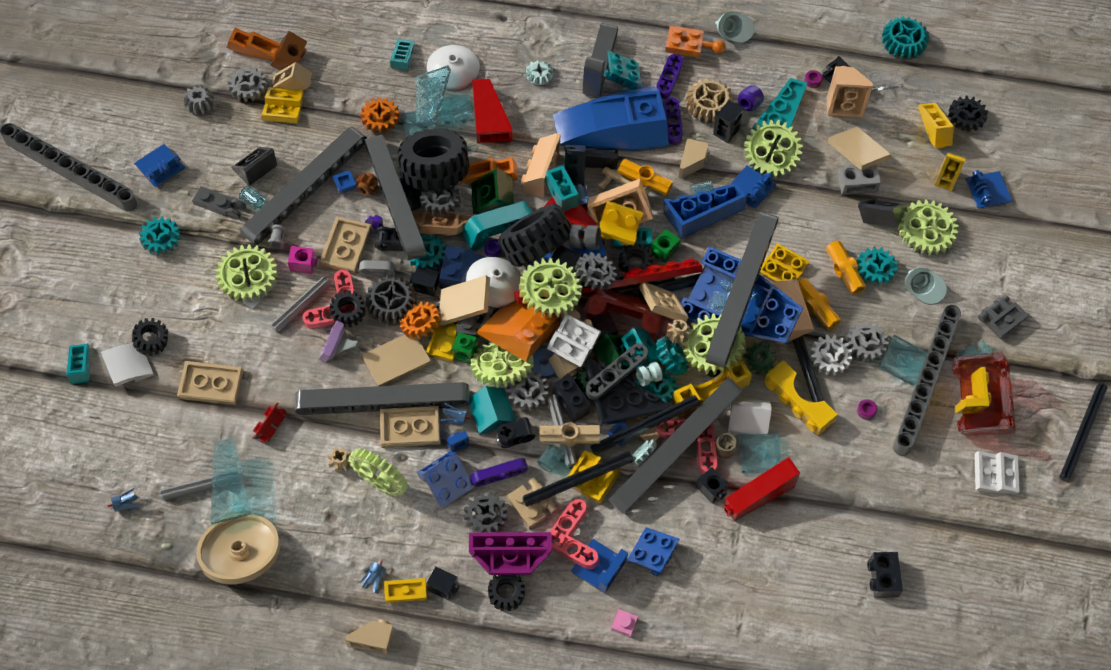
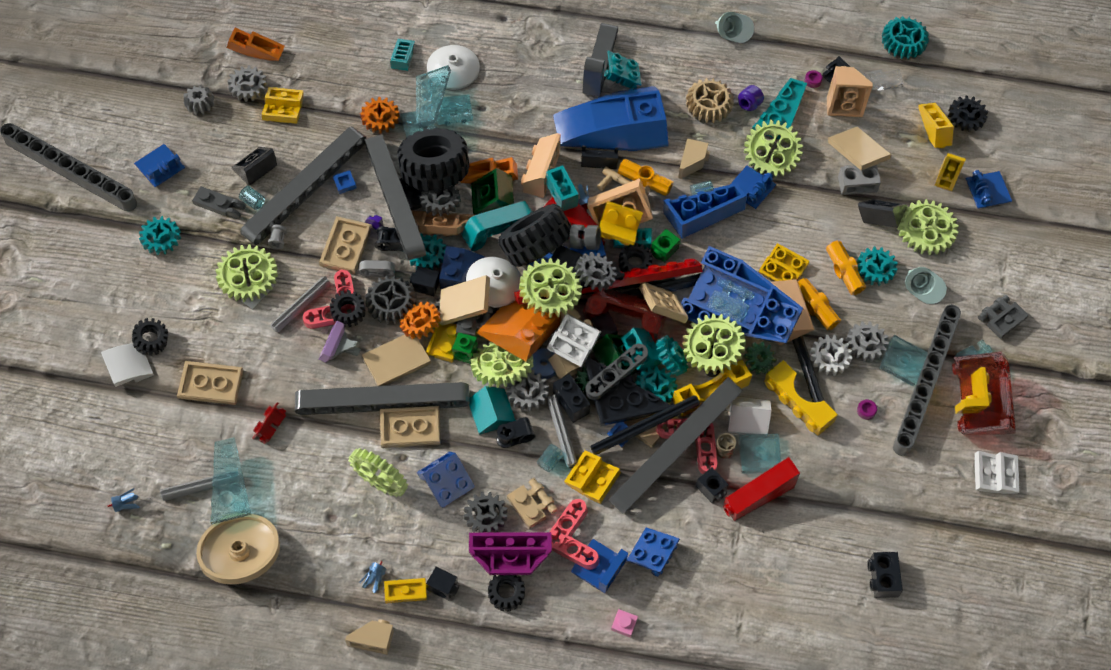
teal slope [66,343,90,384] -> none
dark orange brick [271,31,307,71] -> none
tan slope [271,62,312,90] -> none
dark pink brick [288,246,318,274] -> none
tan gear [327,446,351,473] -> none
dark orange gear [356,172,379,195] -> none
flat silver piece [441,403,471,425] -> none
blue plate [447,431,469,452] -> none
dark purple beam [470,458,529,487] -> none
red slope [472,78,513,143] -> none
dark purple plate [484,240,503,257] -> none
black axle [522,451,634,507] -> none
light aqua gear [526,60,554,85] -> none
tan piece [540,422,600,447] -> none
black hinge [564,145,586,186] -> none
light aqua gear [631,439,657,466] -> none
light aqua wheel [636,362,662,386] -> none
dark purple beam [656,54,683,99] -> none
dark purple beam [663,97,683,145] -> none
orange plate [665,26,726,58] -> none
tan gear [666,319,690,344] -> none
dark grey beam [705,211,779,368] -> none
black brick [713,100,744,143] -> none
black axle [1059,383,1108,482] -> none

